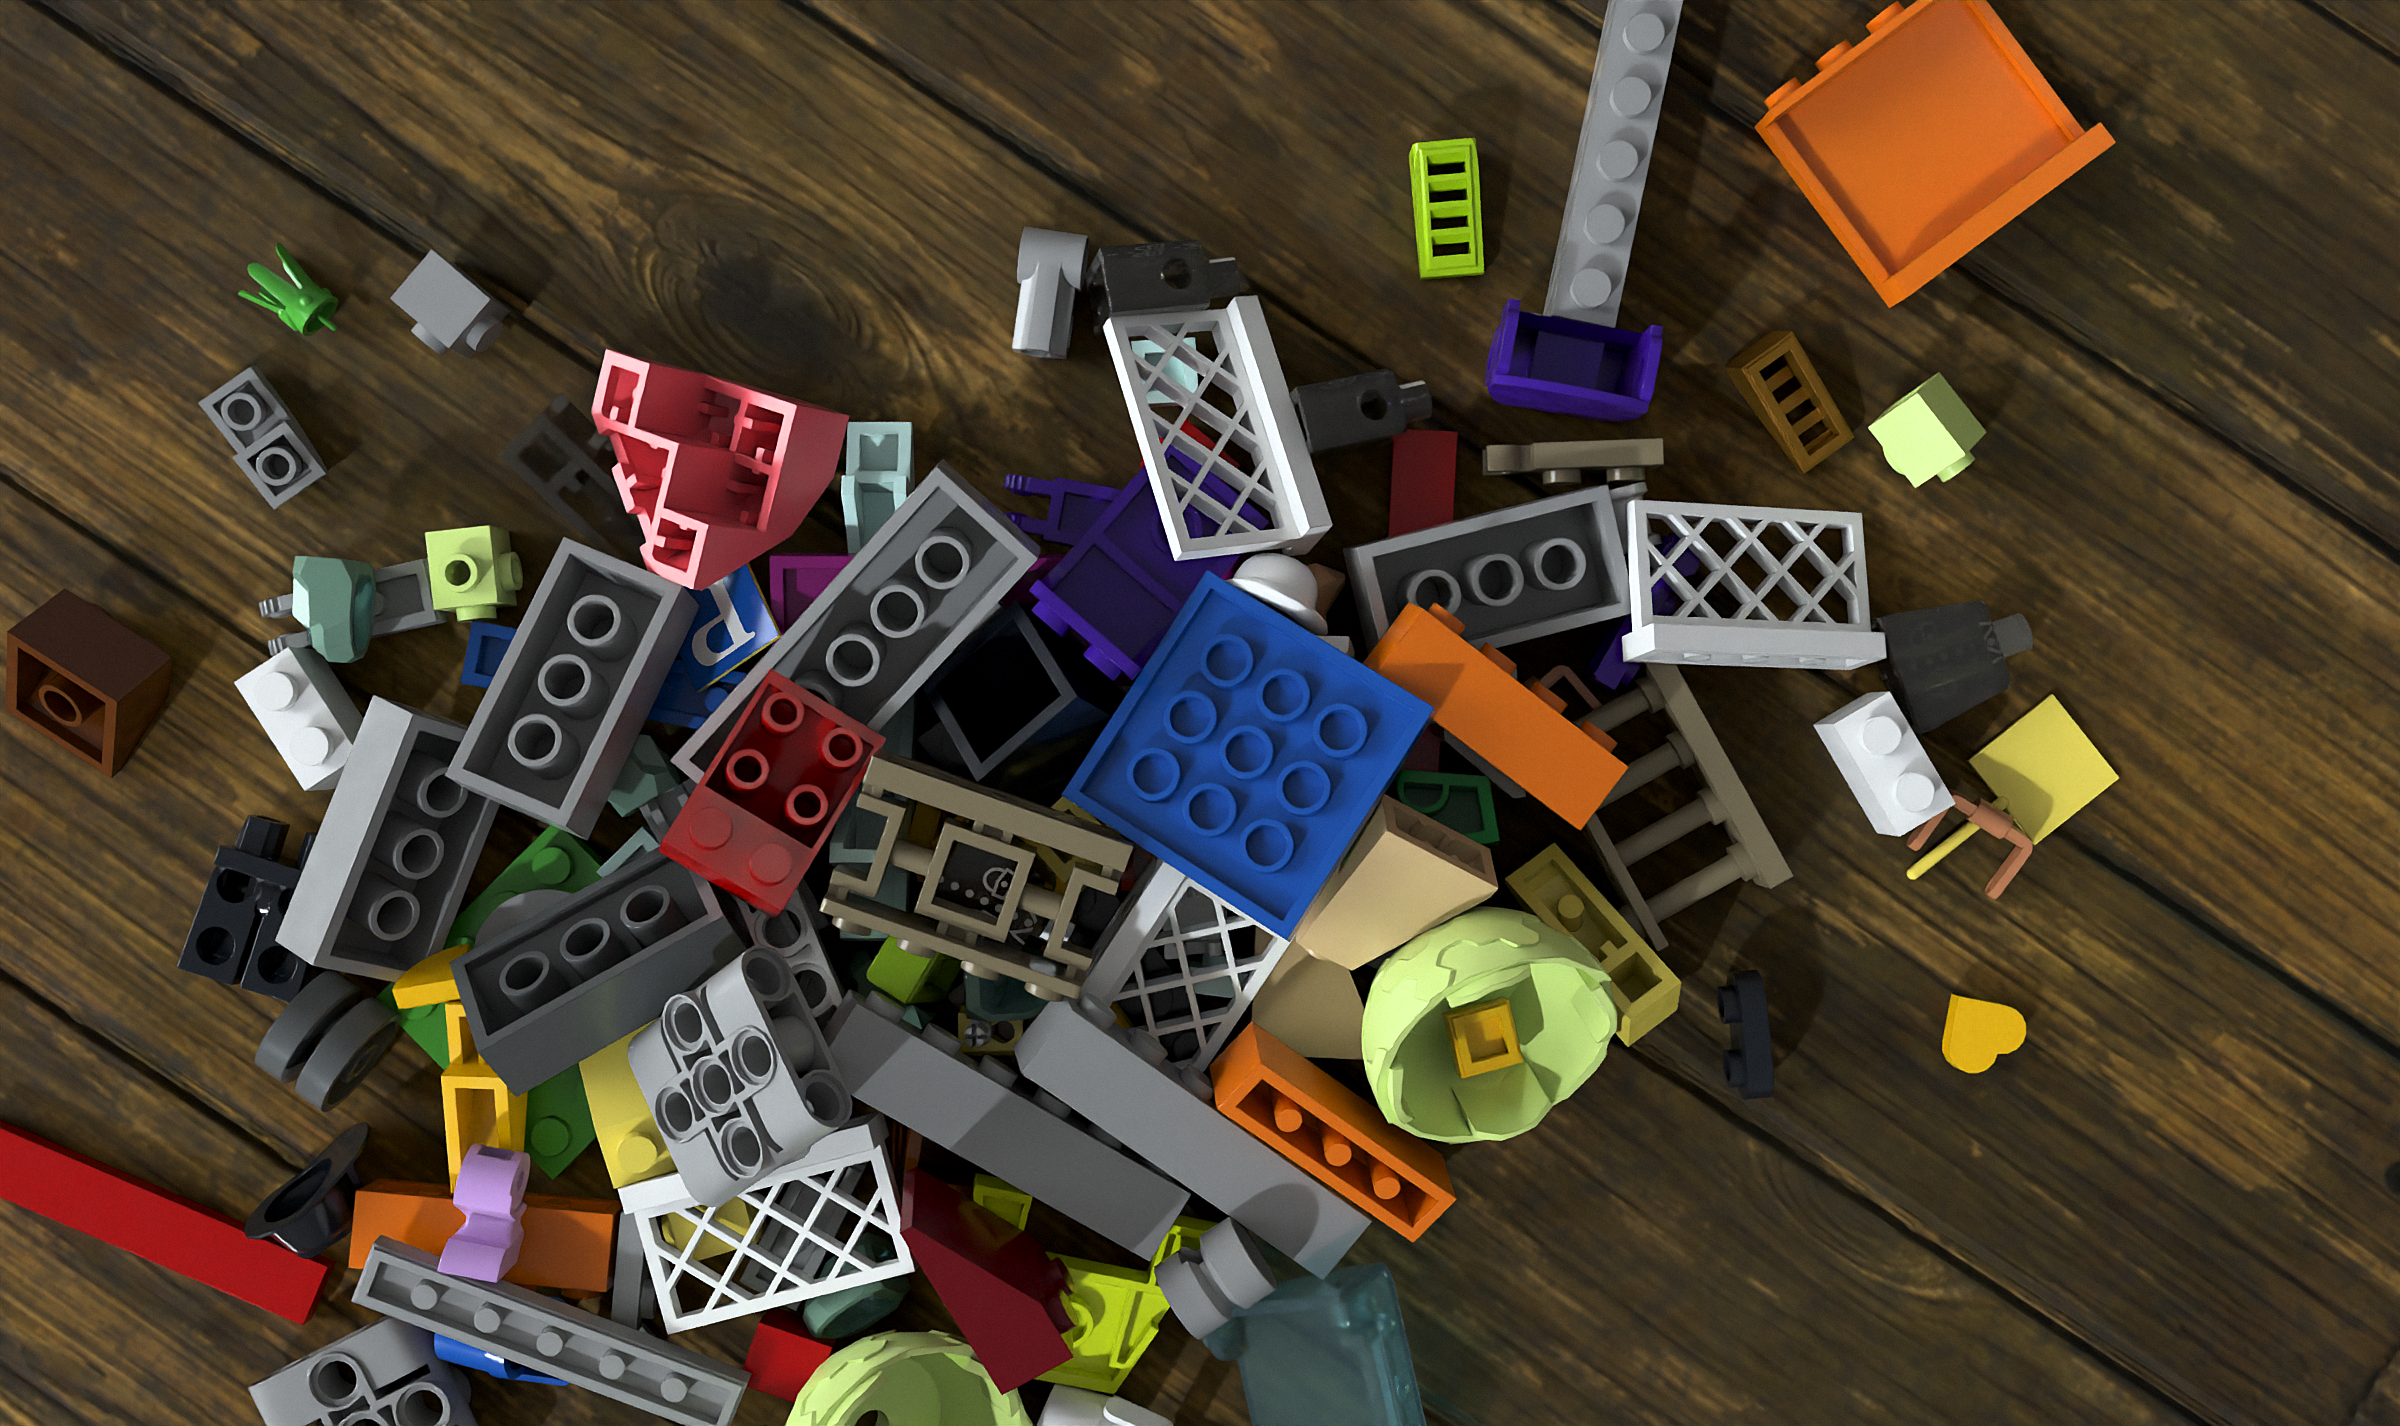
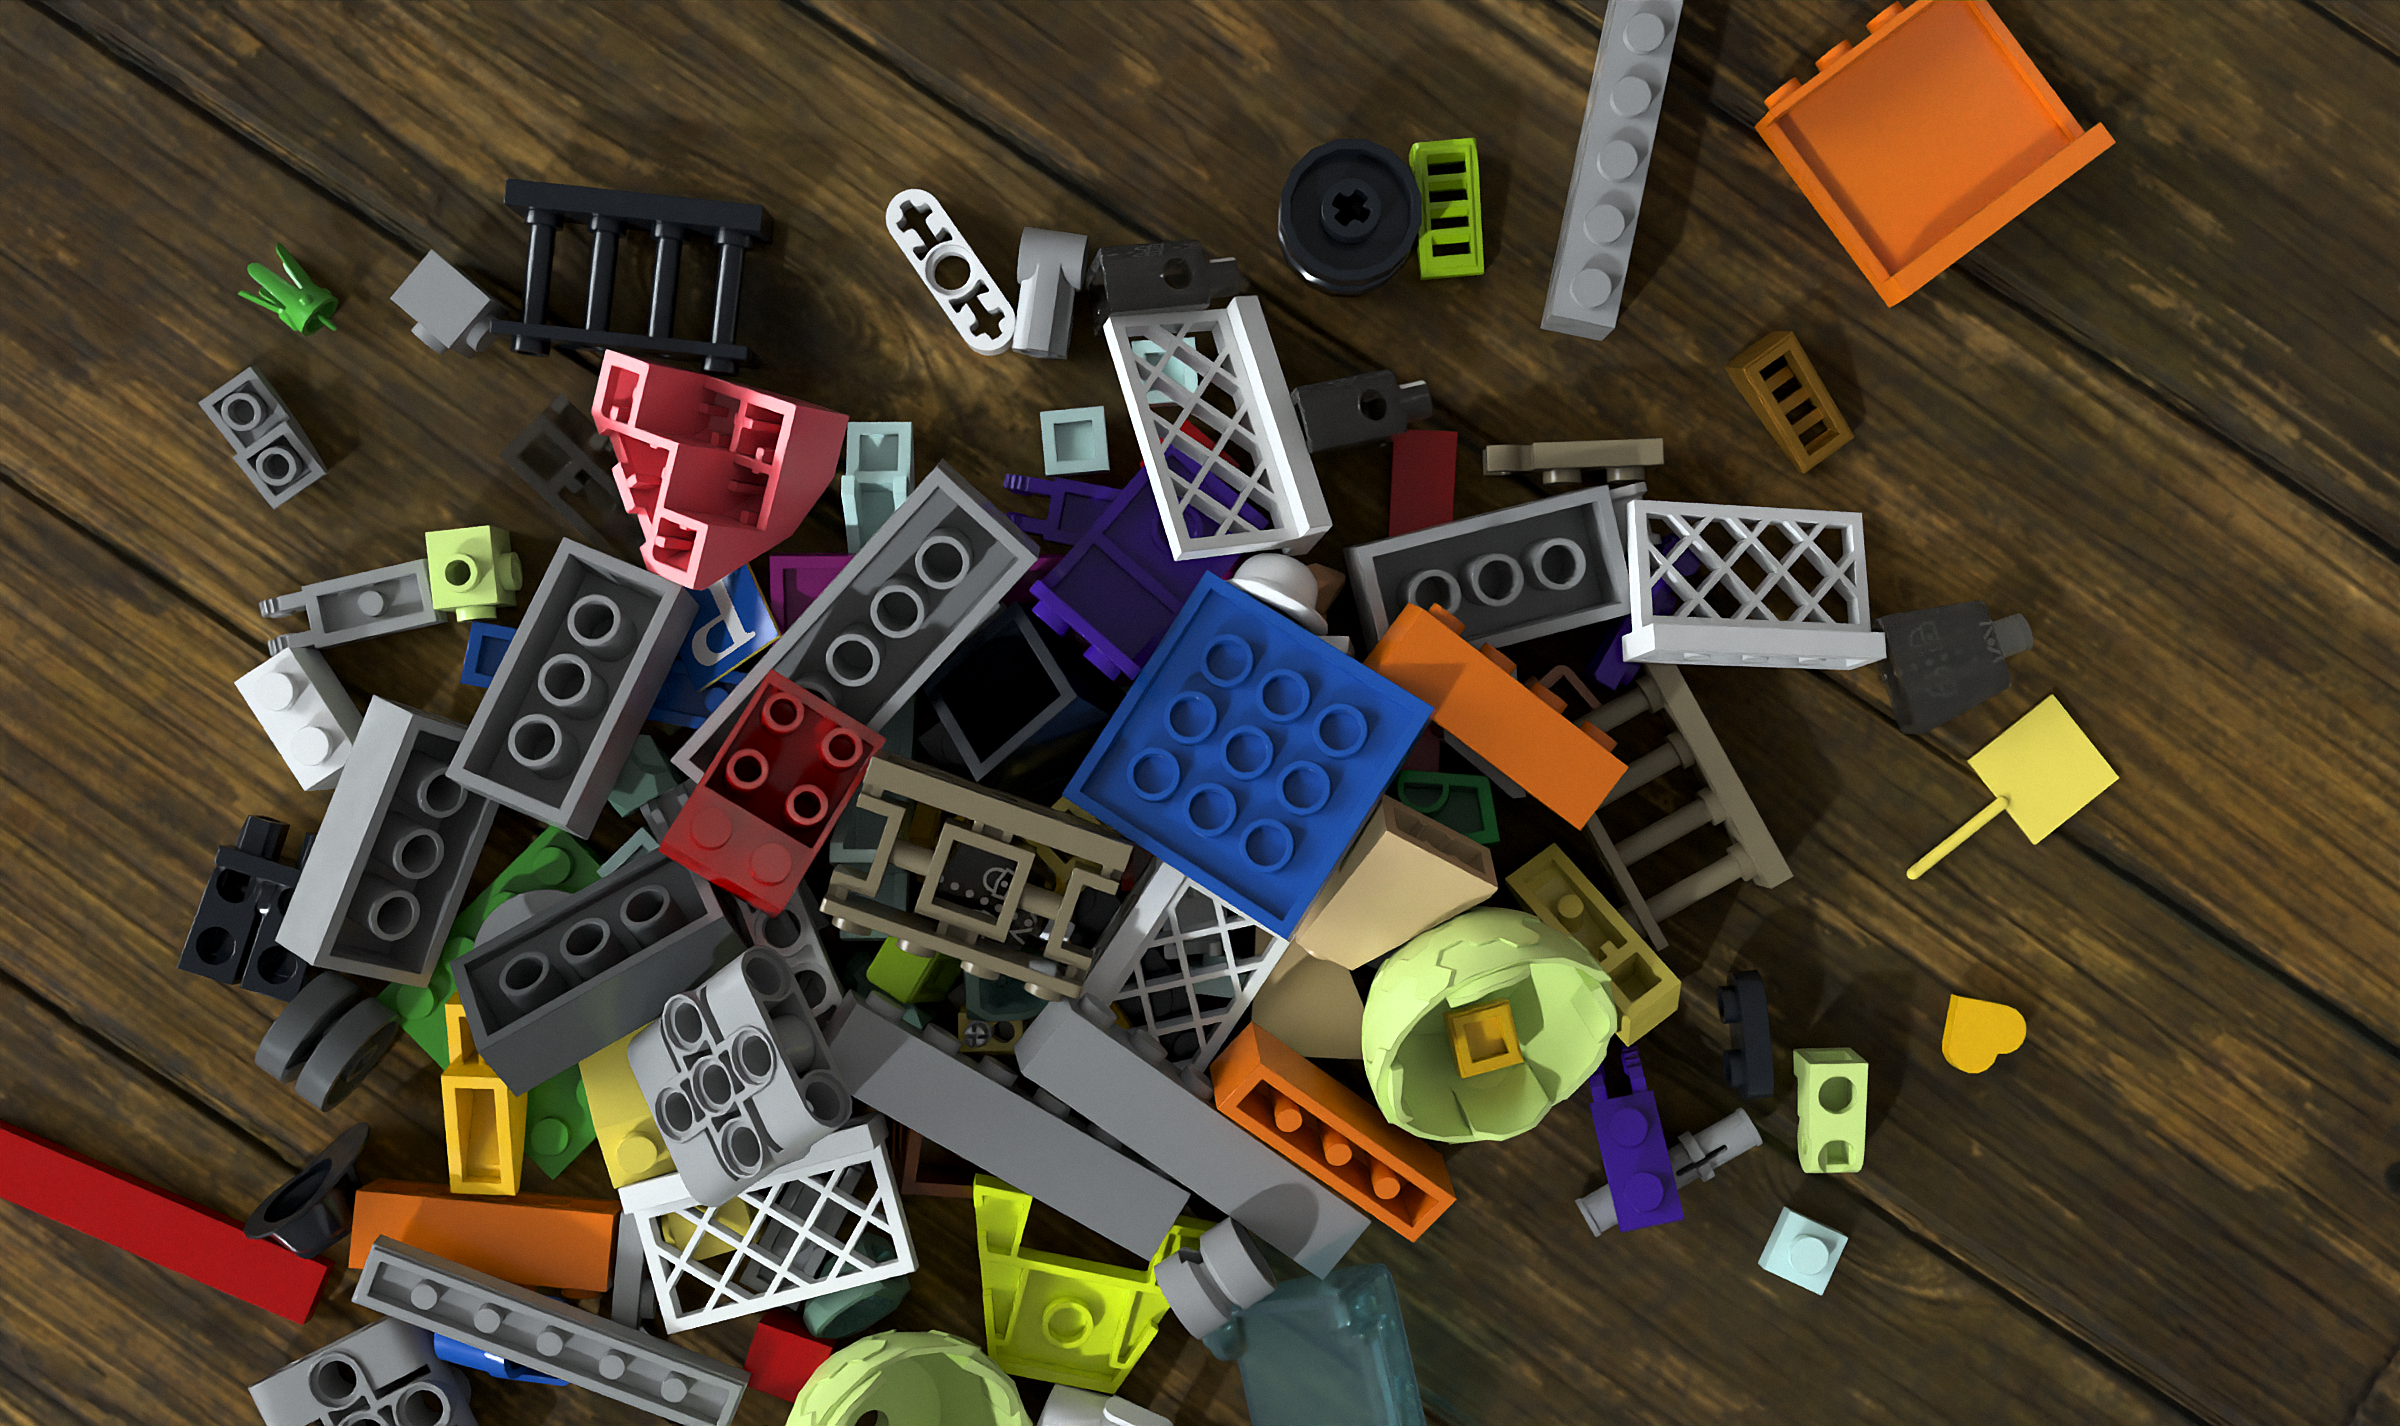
reddish brown slope [6,588,172,778] -> none
sand green rock [292,556,376,663] -> none
yellow tile [392,943,471,1009] -> none
lavender leg [437,1143,530,1283] -> none
dark red slope [900,1166,1078,1395] -> none
dark purple piece [1484,298,1663,423] -> none
white brick [1813,691,1956,837] -> none
yellowish green brick [1868,372,1986,488] -> none
nougat piece [1906,789,2033,899] -> none
none -> black fence [490,178,775,377]
none -> white beam [886,189,1016,356]
none -> light aqua plate [1040,406,1110,478]
none -> black wheel [1278,139,1422,297]
none -> light grey pin [1575,1107,1763,1237]
none -> dark purple hinge [1588,1042,1685,1233]
none -> light aqua plate [1758,1206,1848,1296]
none -> yellowish green leg [1793,1048,1868,1173]

